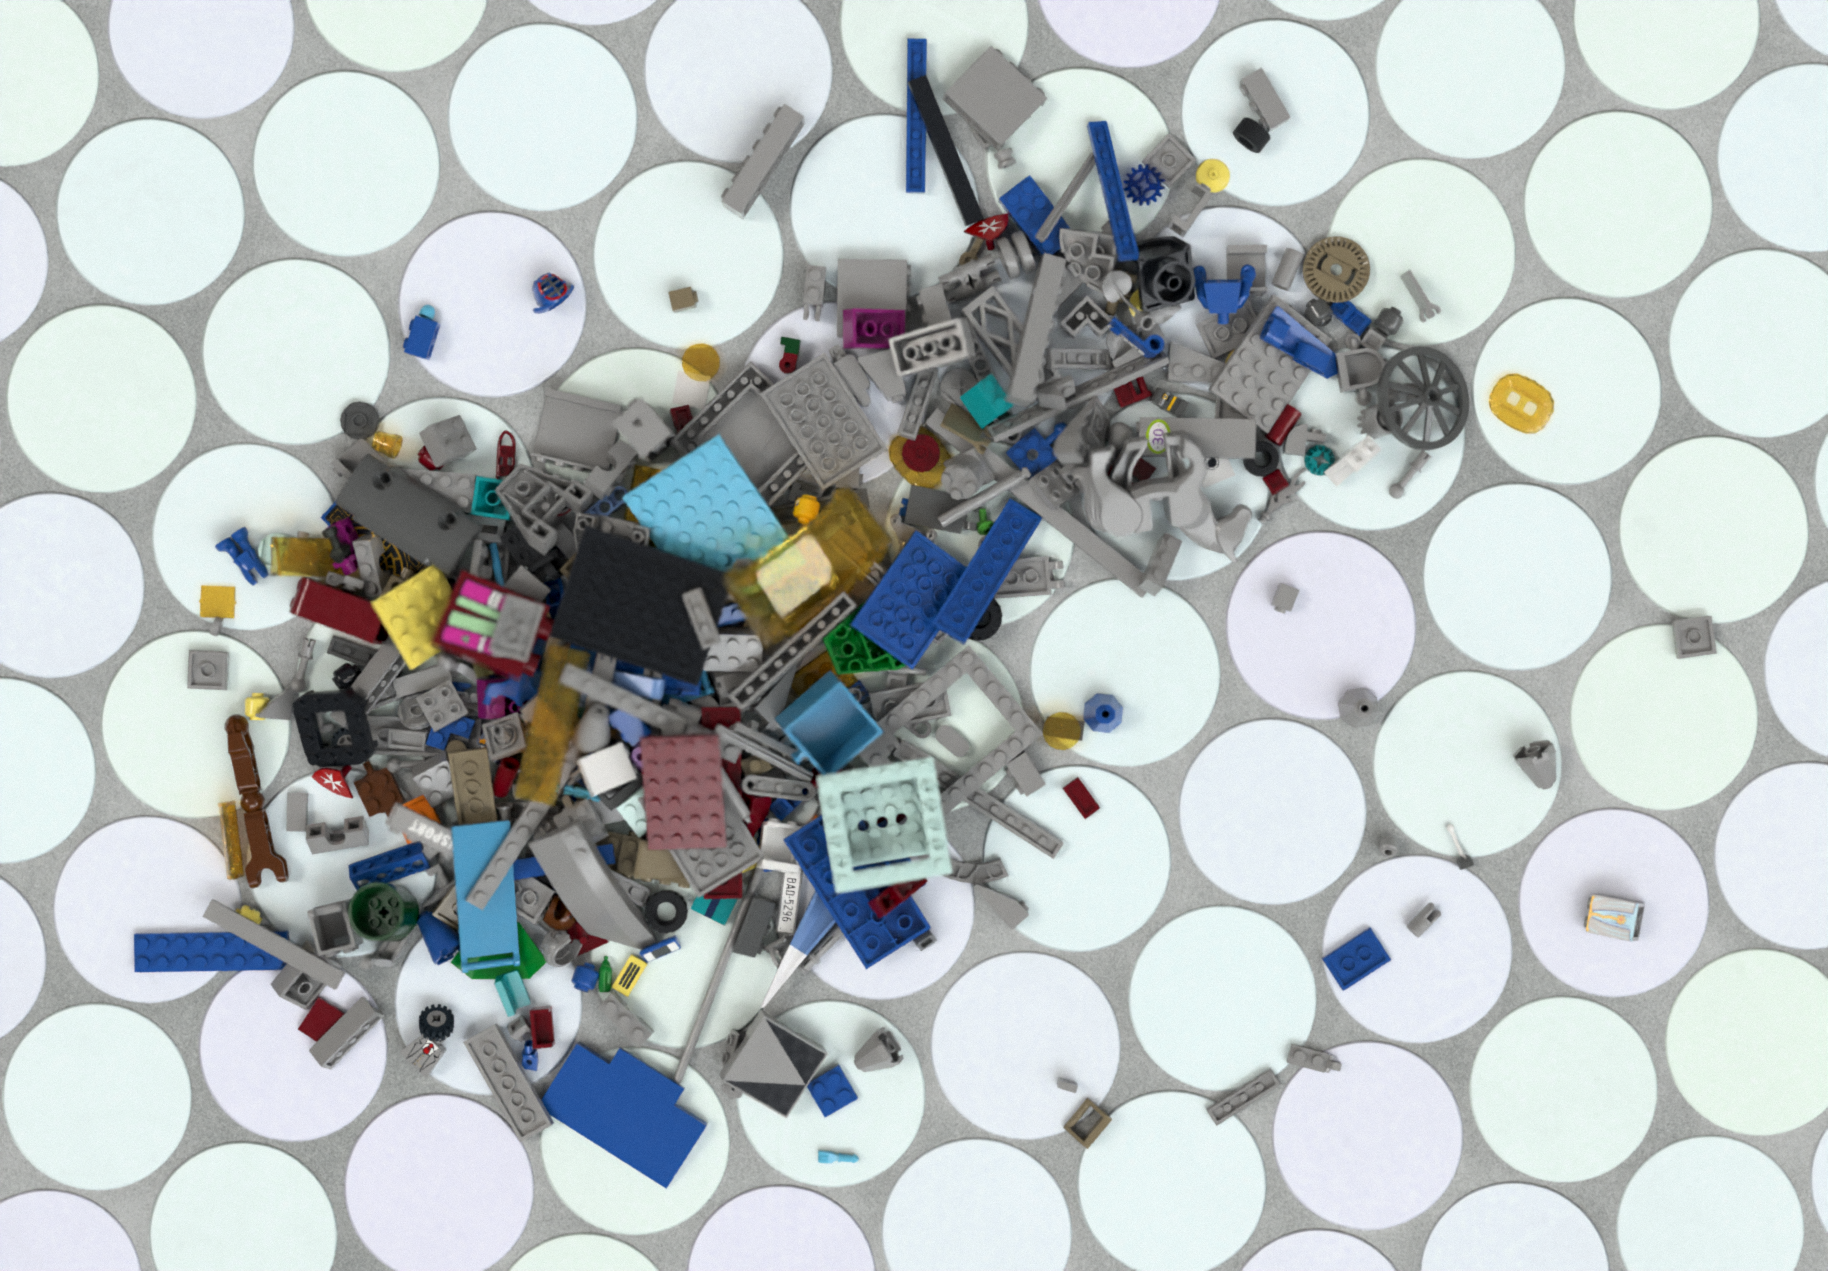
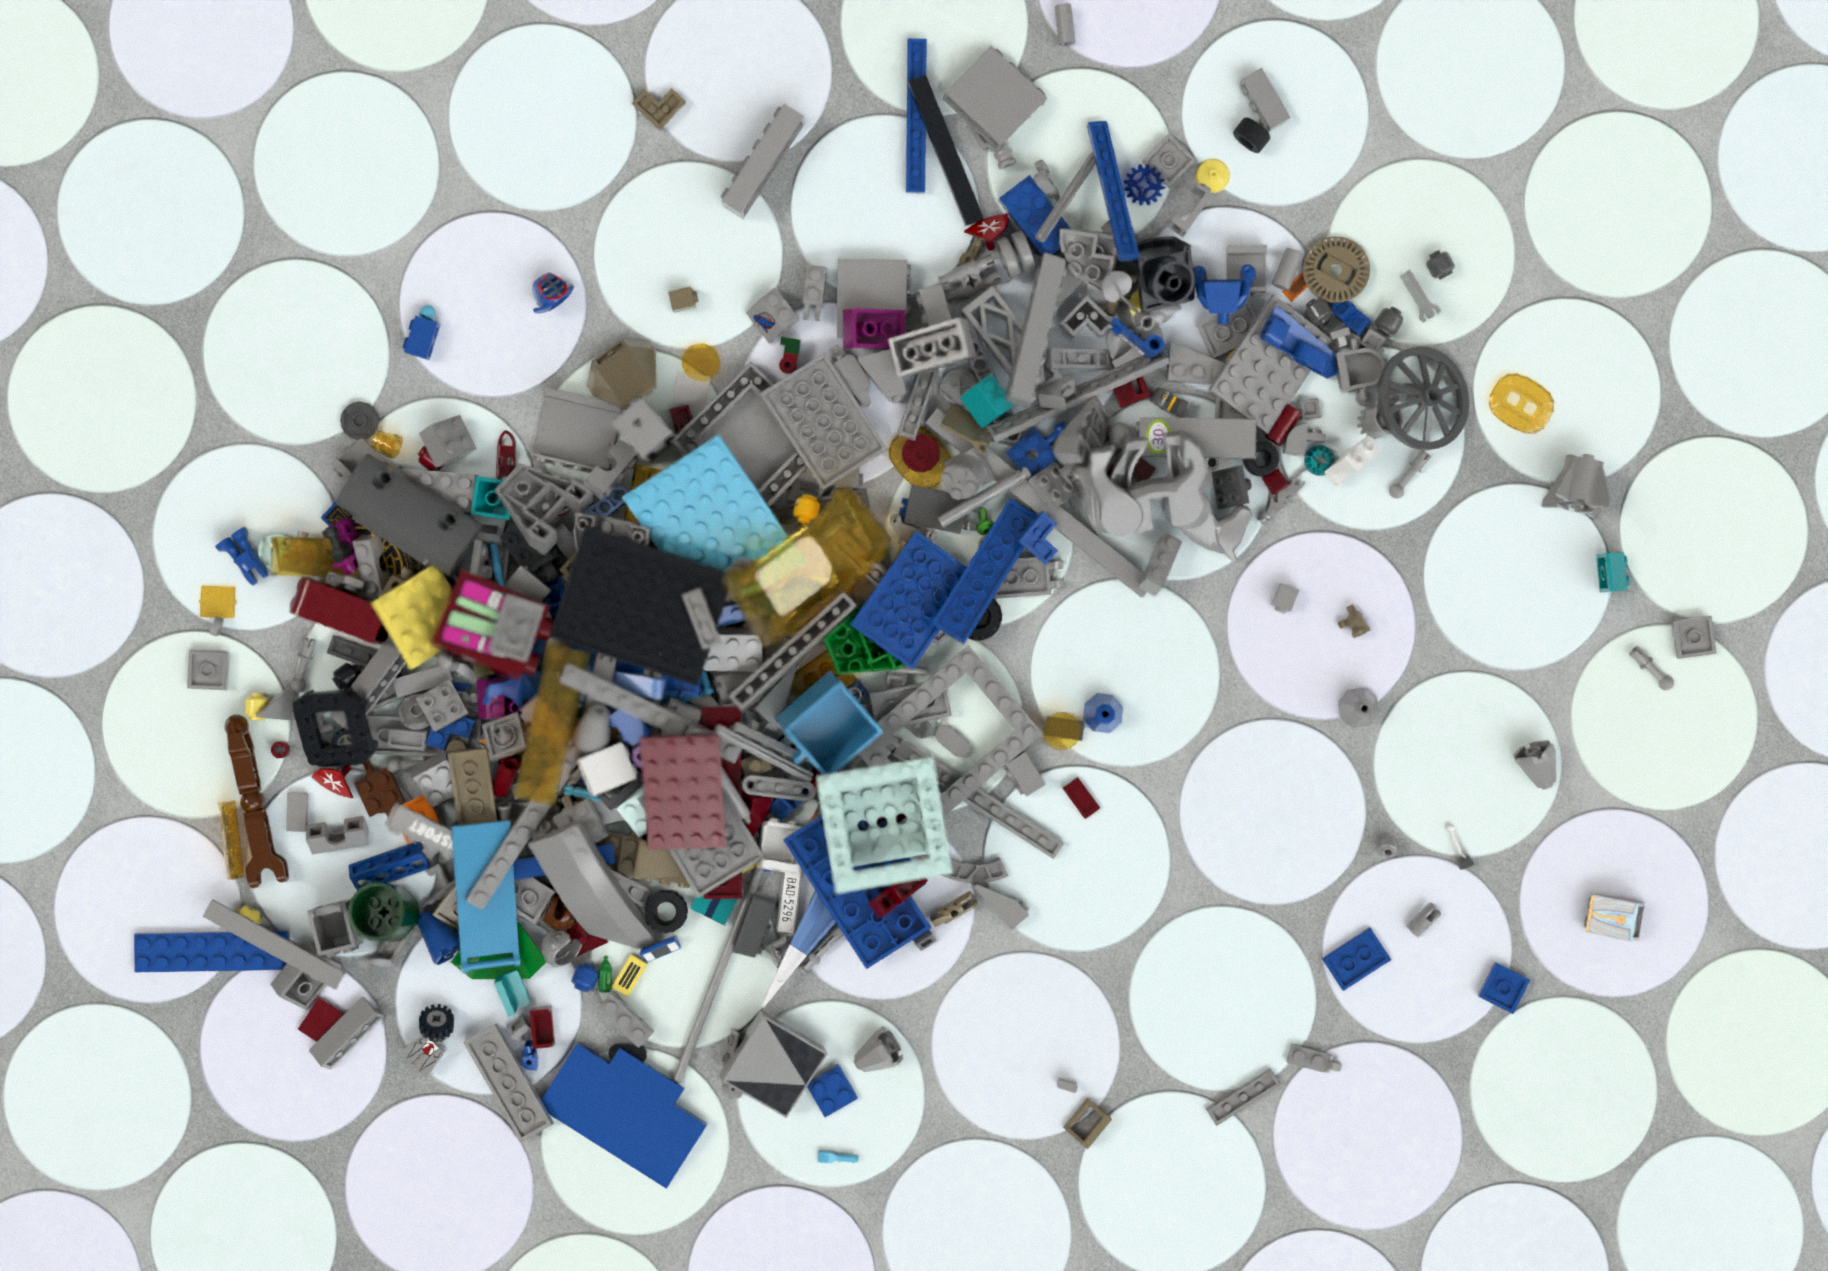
none -> dark red bush [271,741,290,758]
none -> dark tan wedge [586,338,657,410]
none -> black tile [608,1043,647,1062]
none -> dark tan plate [632,88,686,131]
none -> light grey slope [746,288,799,344]
none -> dark tan hinge [930,891,978,927]
none -> blue plate [1017,510,1058,565]
none -> light grey piece [1034,160,1061,202]
none -> light grey axle [1055,3,1075,46]
none -> dark grey plate [1212,465,1252,509]
none -> sticker [1282,272,1307,302]
none -> light grey tile [1298,398,1321,420]
none -> light grey tile [1326,325,1350,347]
none -> dark tan piece [1338,604,1371,638]
none -> dark grey head [1426,250,1455,280]
none -> blue plate [1478,962,1530,1014]
none -> light grey brick [1542,454,1613,519]
none -> teal slope [1596,552,1630,593]
none -> light grey pin [1629,646,1674,691]

